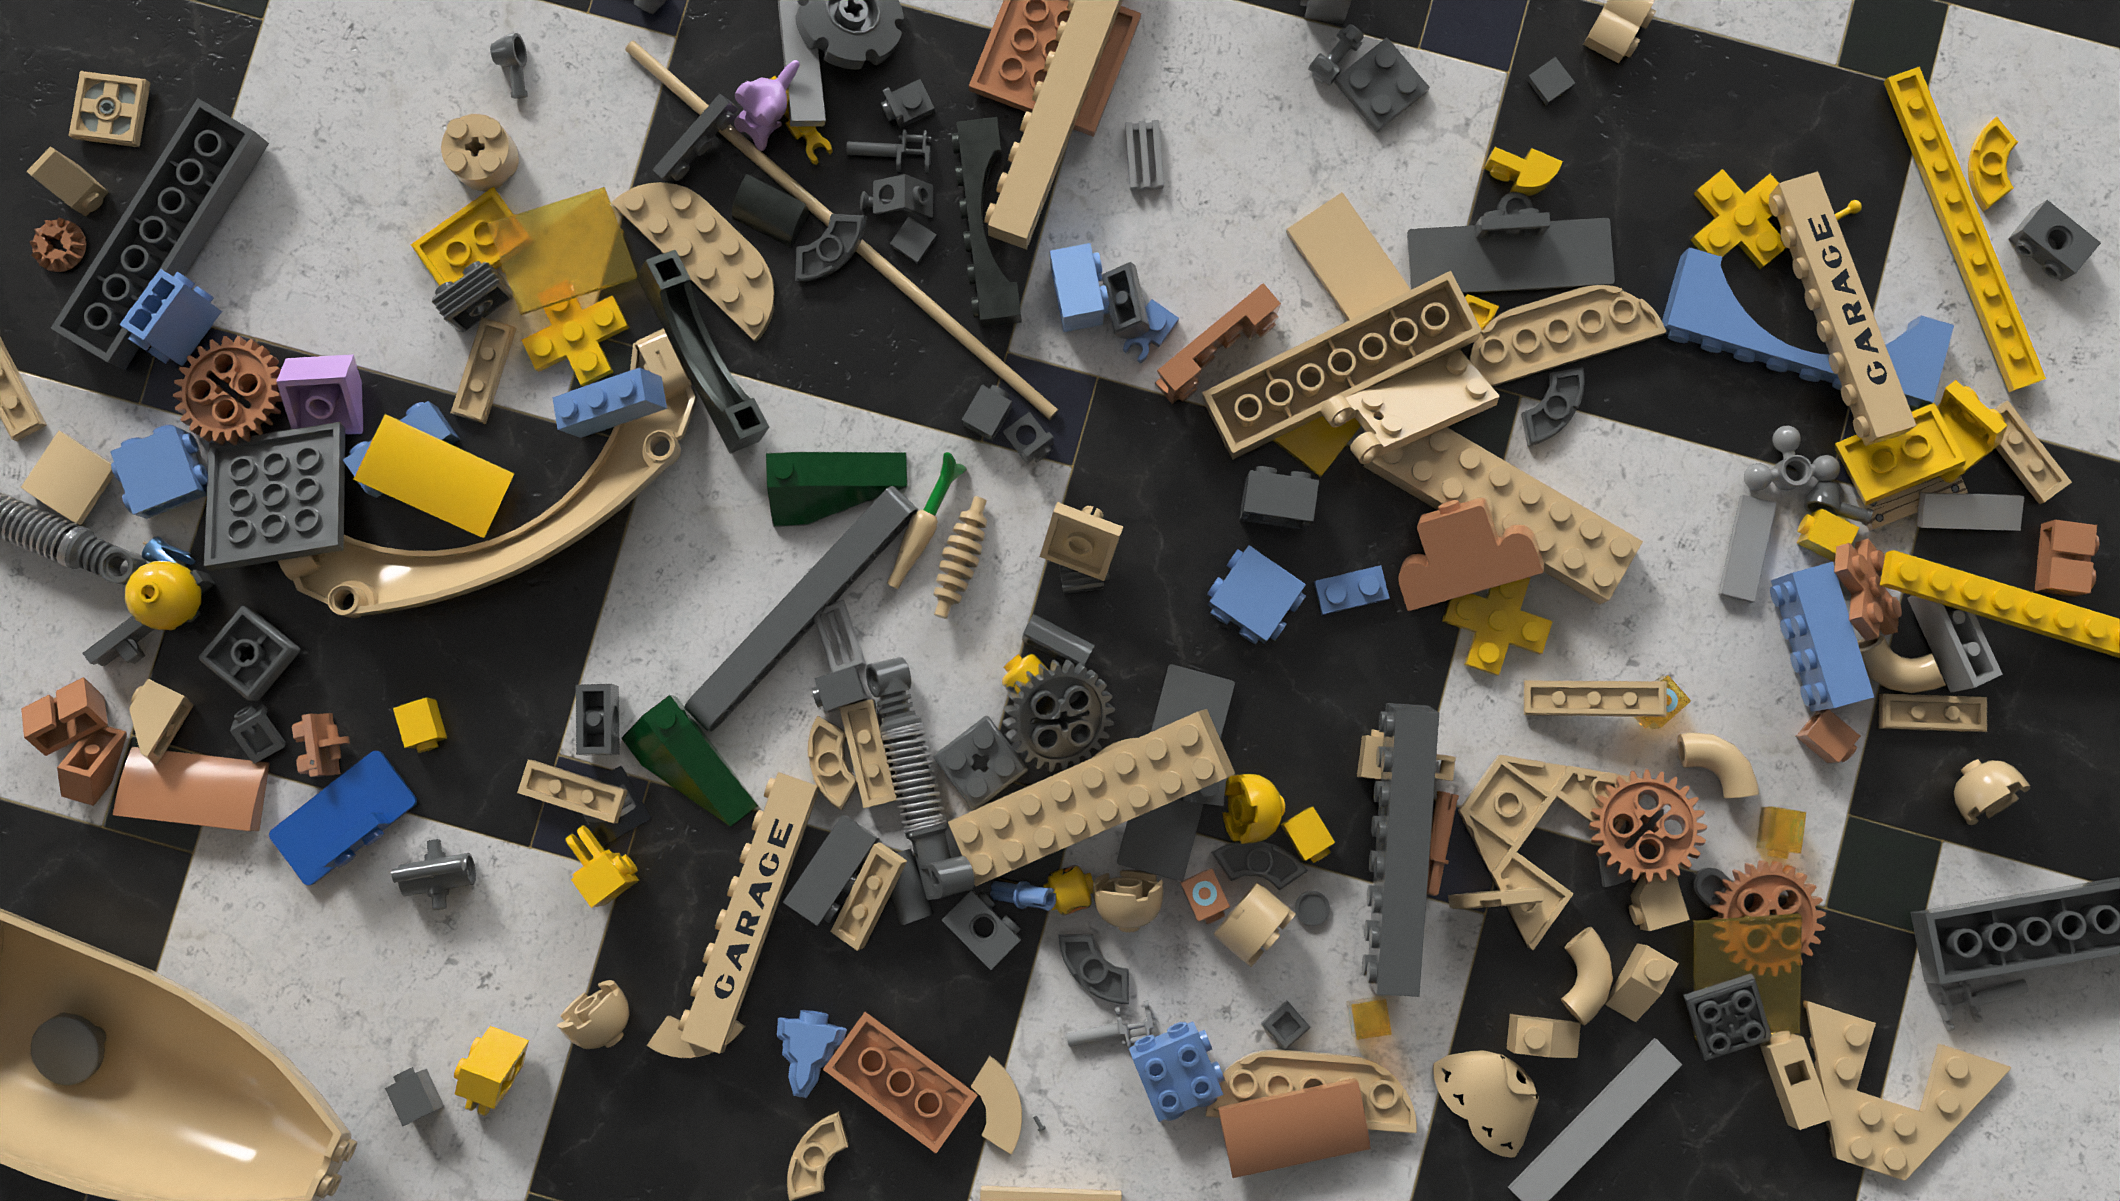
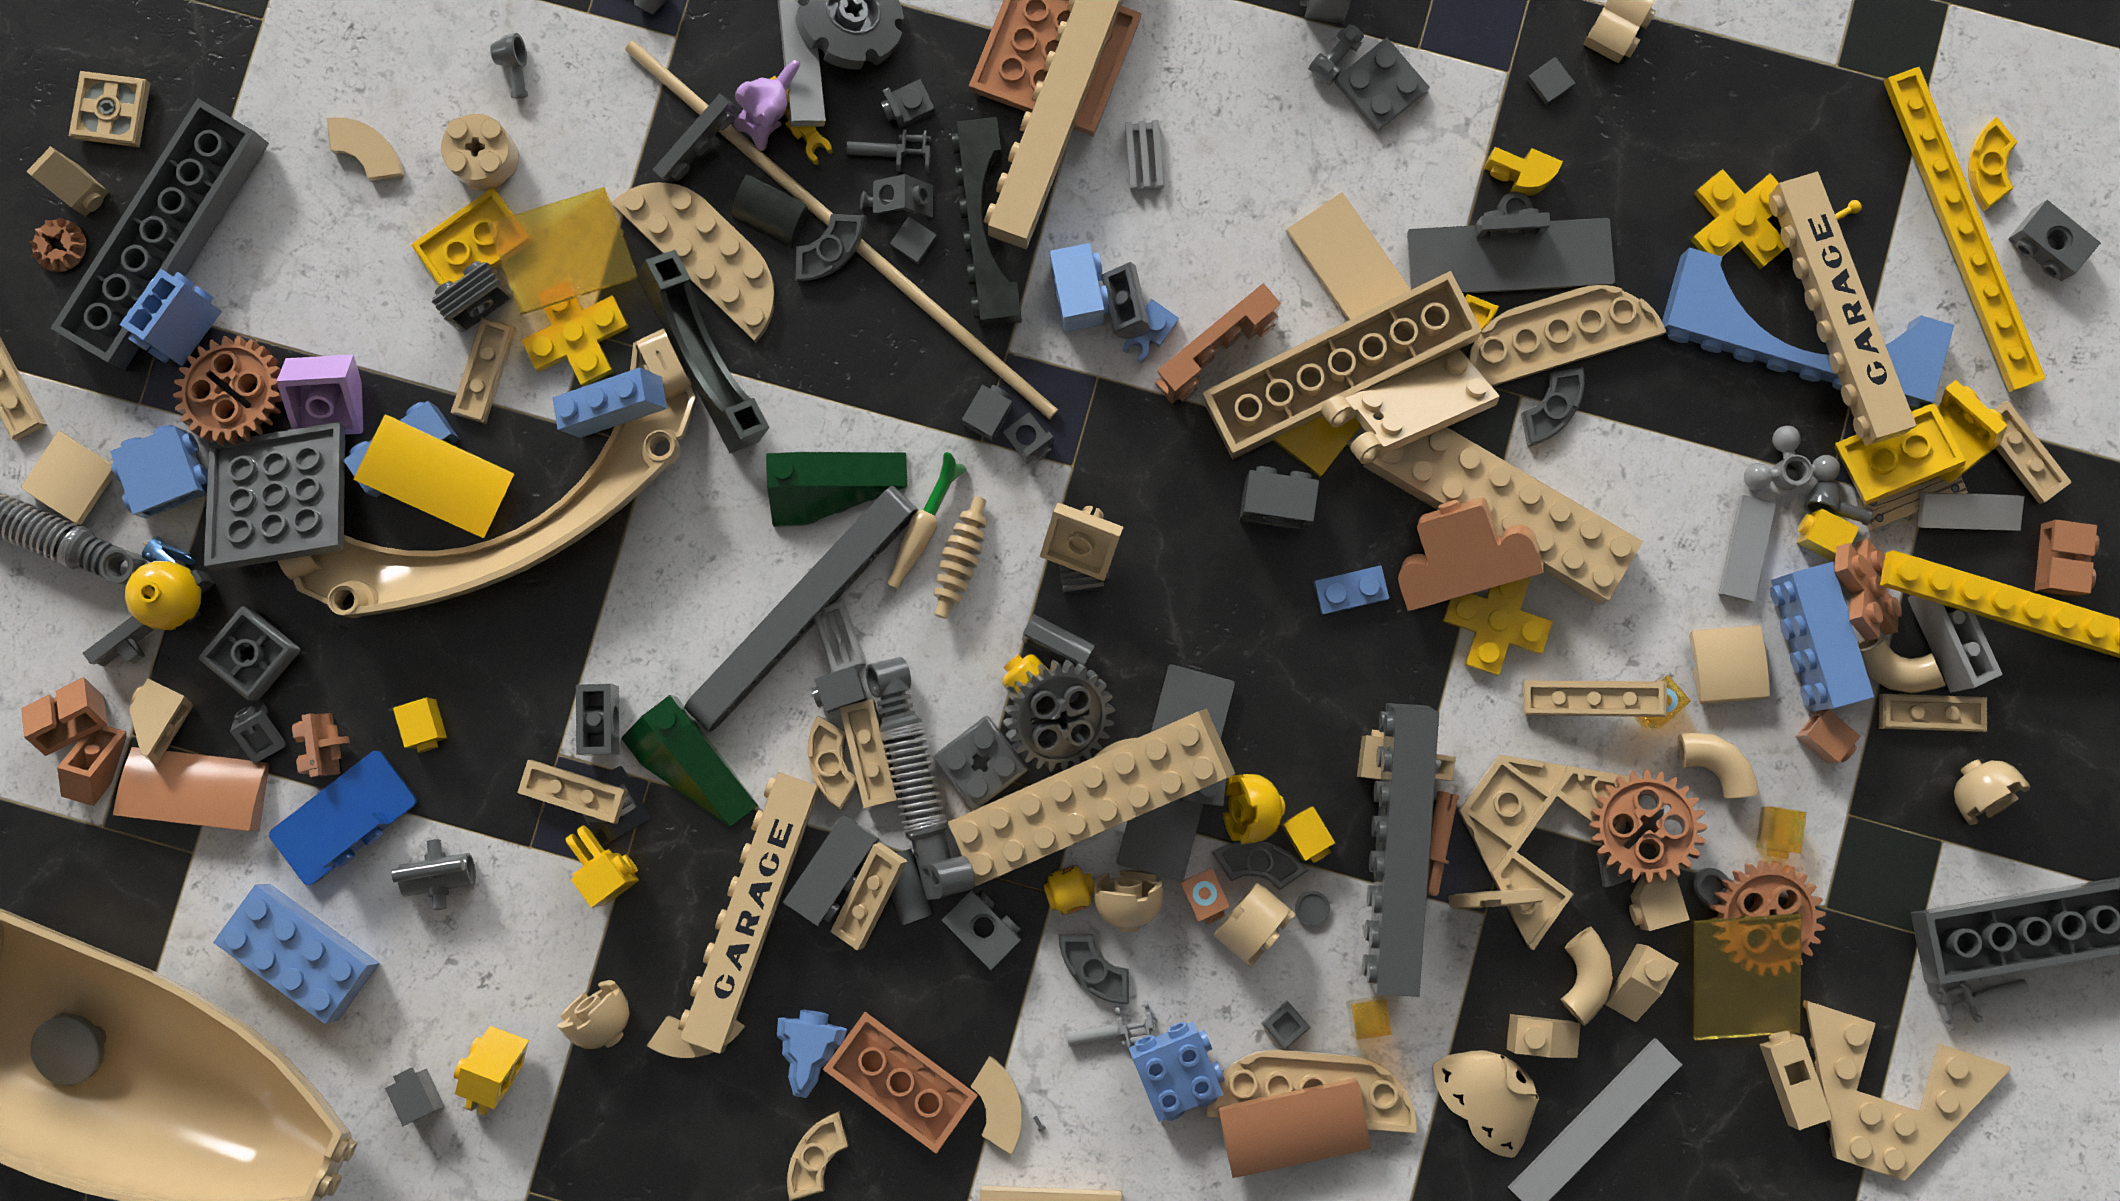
medium blue axle [990,881,1056,911] -> none
medium blue brick [1207,545,1306,644] -> none
dark grey tile [1684,973,1772,1061] -> none
none -> medium blue brick [213,883,380,1024]
none -> tan tile [327,117,404,181]
none -> tan slope [1689,625,1770,704]

